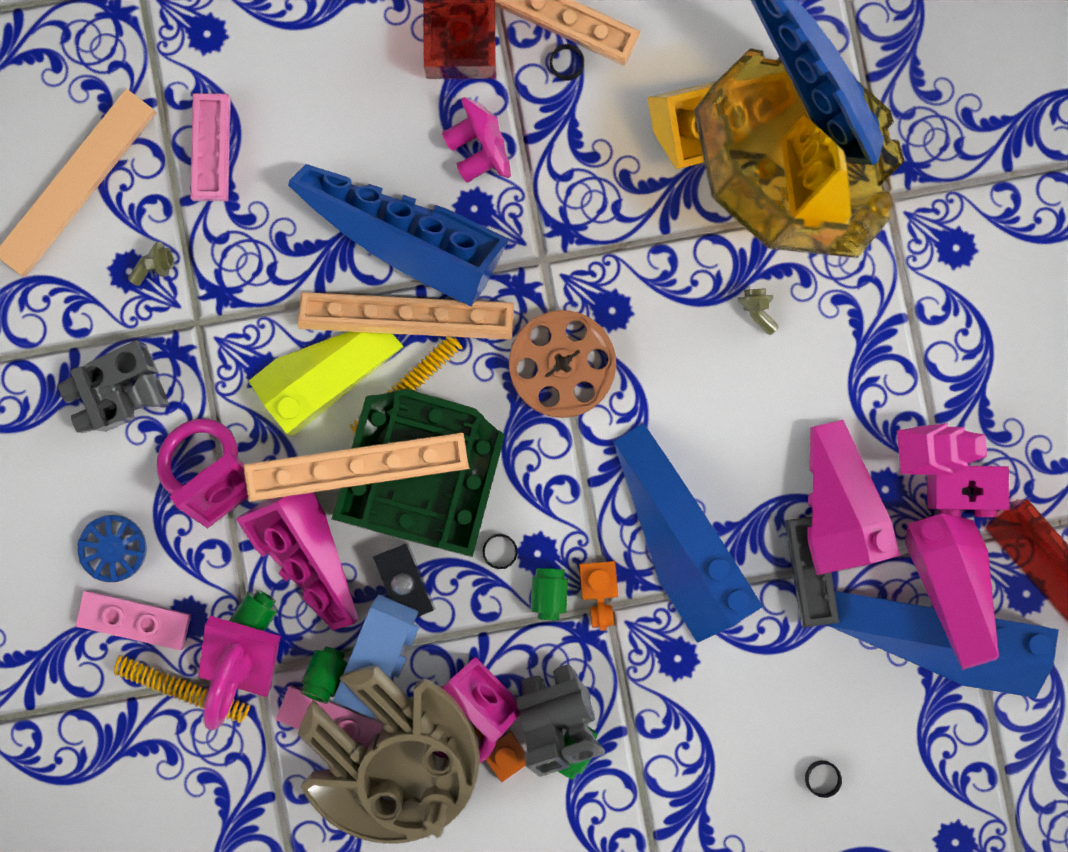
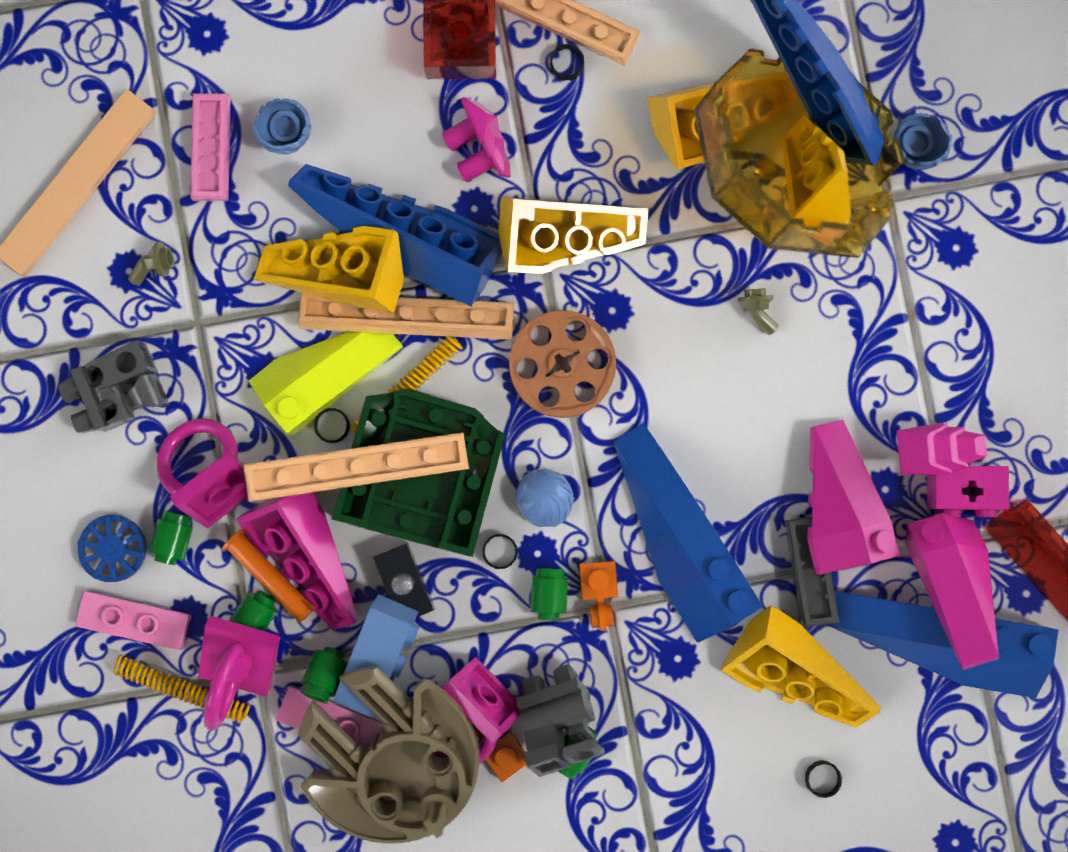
none -> green brick [149,510,193,566]
none -> orange pin [222,529,316,624]
none -> medium blue hair [253,98,312,155]
none -> yellow wedge [254,226,404,313]
none -> black axle [314,408,350,443]
none -> yellow wedge [498,197,648,274]
none -> medium blue hair [515,469,573,527]
none -> yellow wedge [721,605,881,728]
none -> medium blue hair [894,113,953,170]

